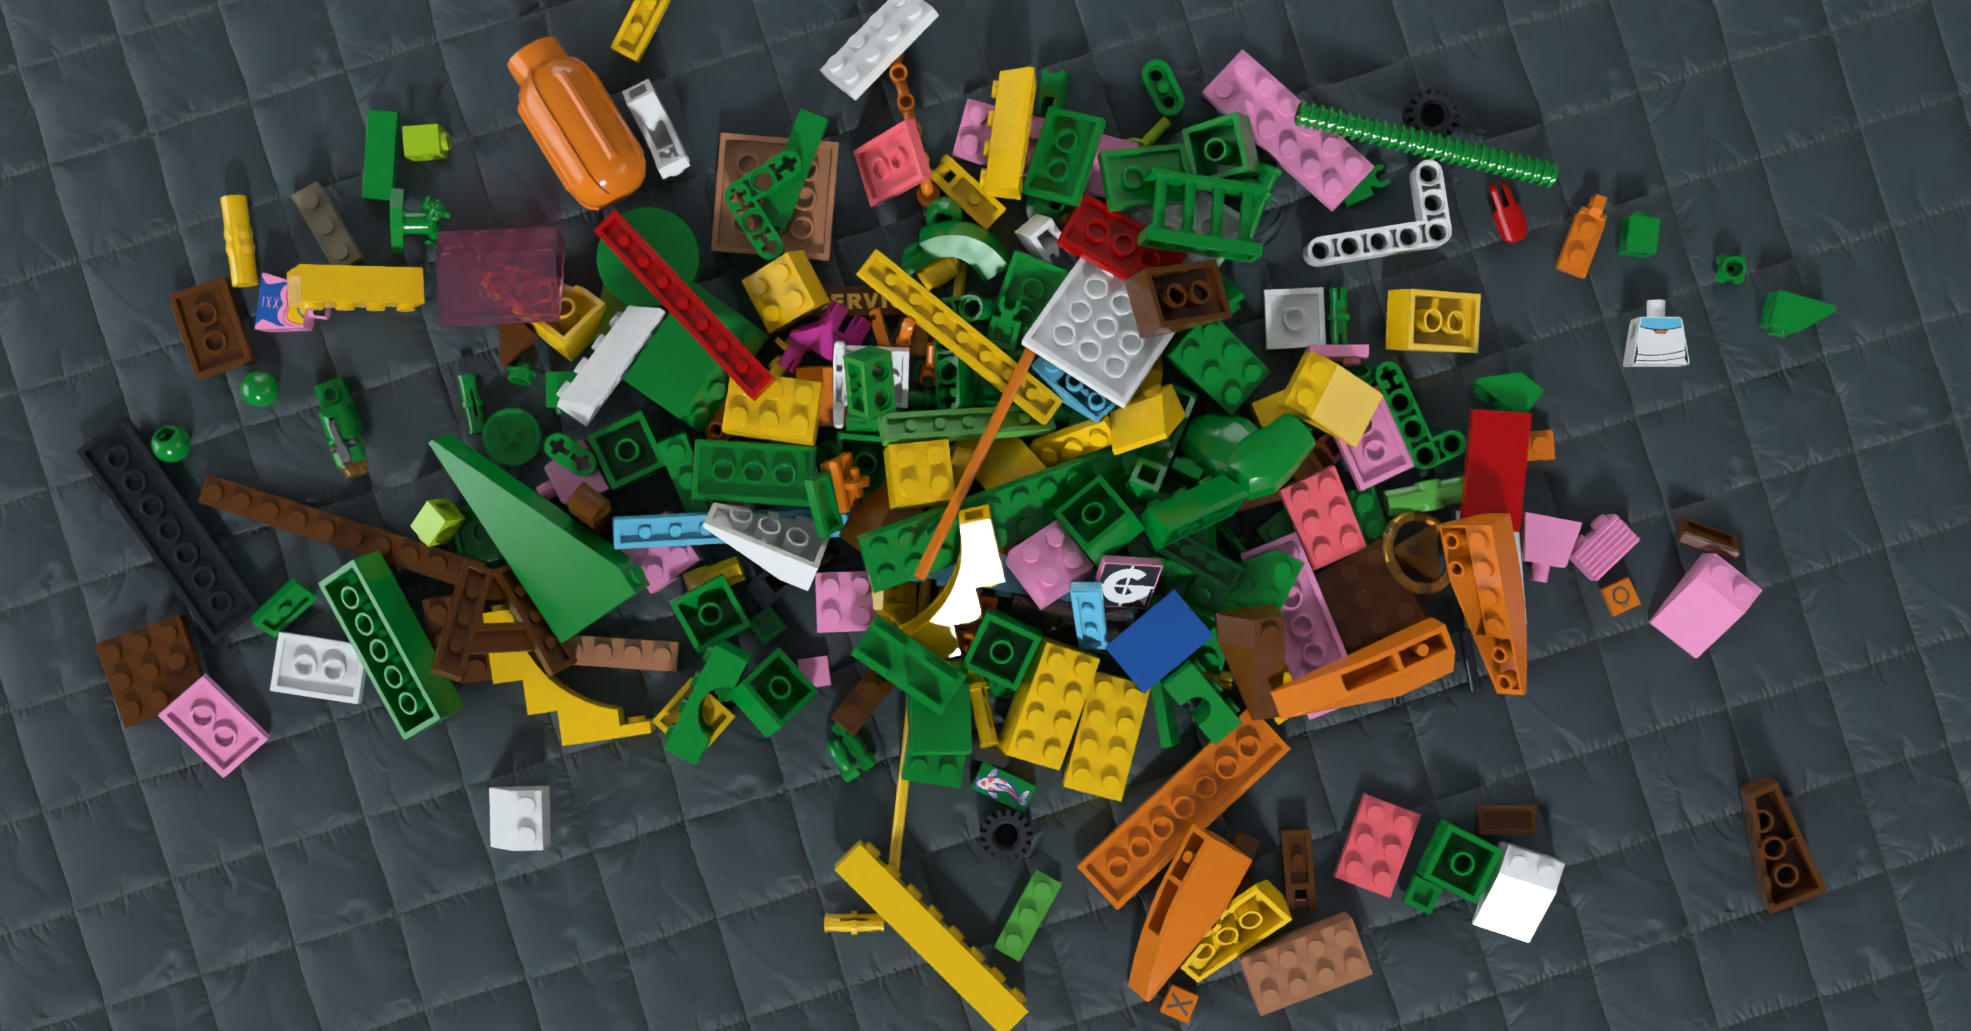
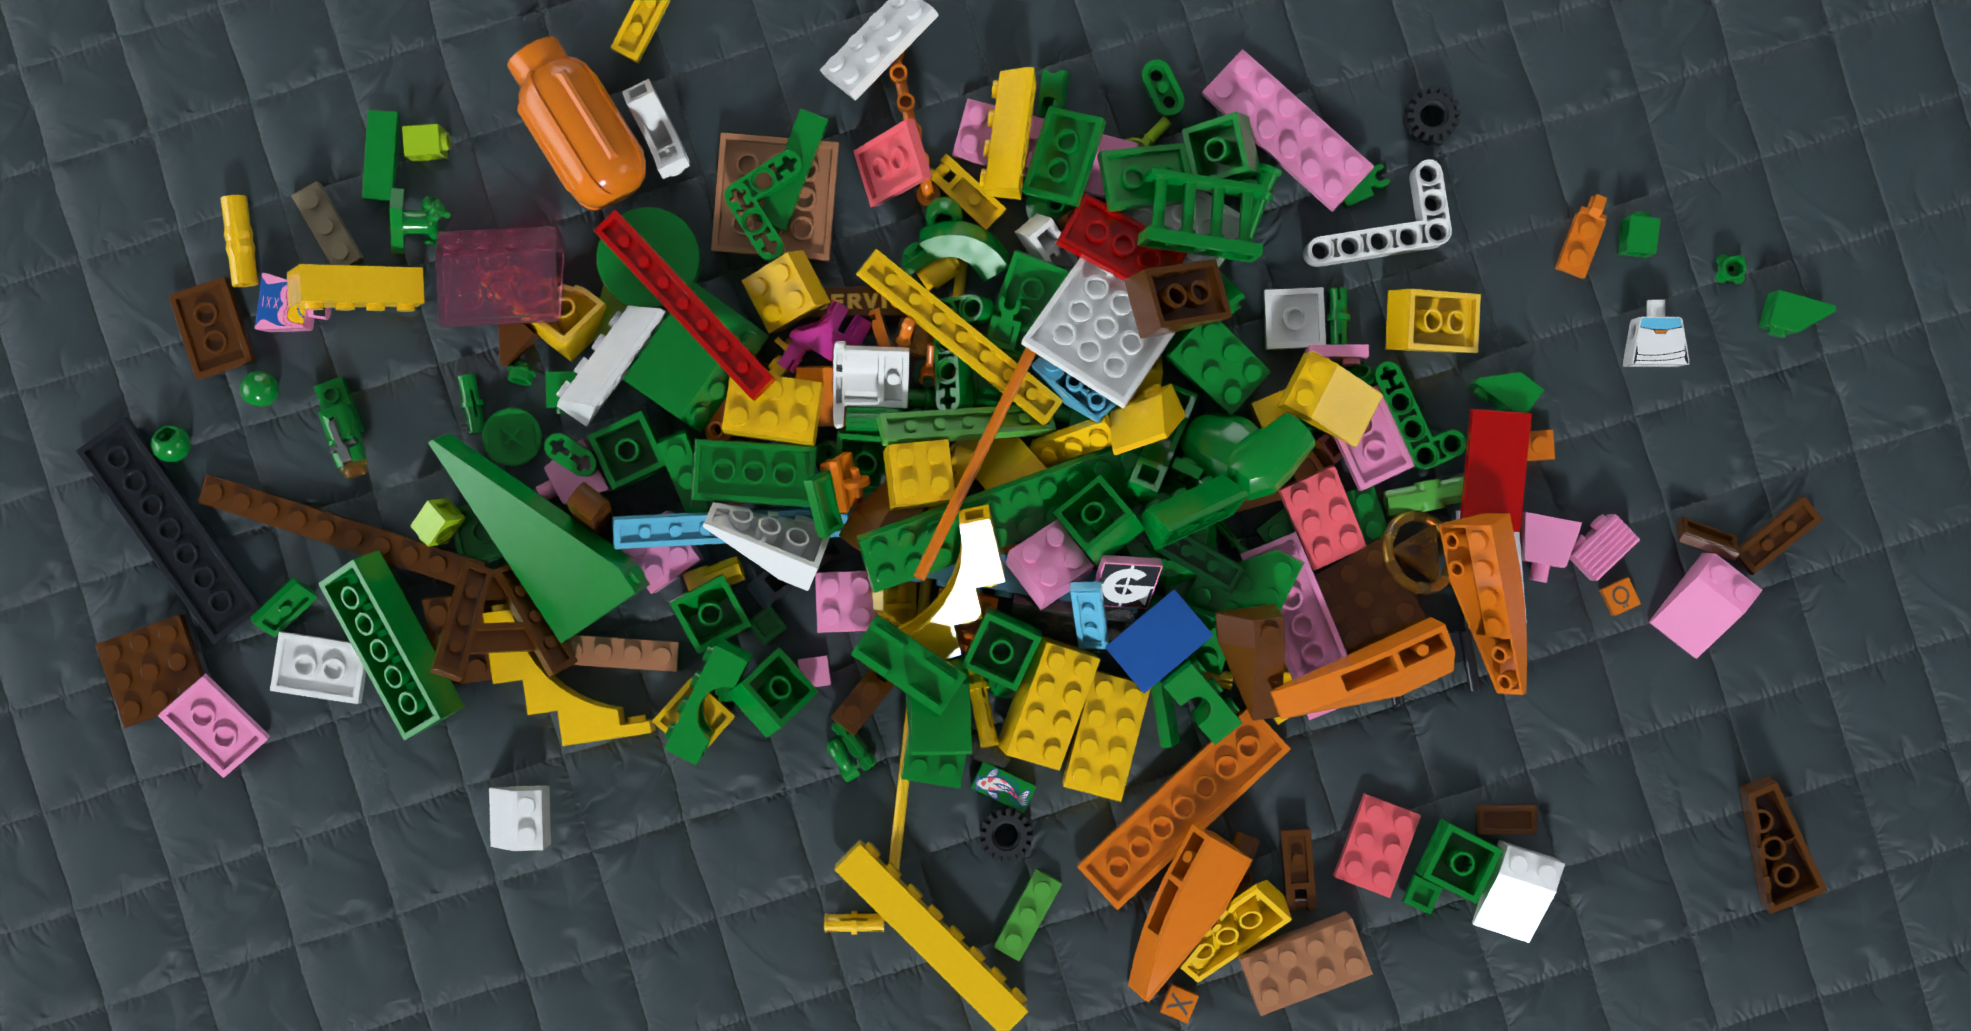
green brick [843,345,896,420] -> none
green piece [1294,100,1559,188] -> none
red arm [1488,179,1528,243] -> none
none -> reddish brown plate [1737,496,1823,575]

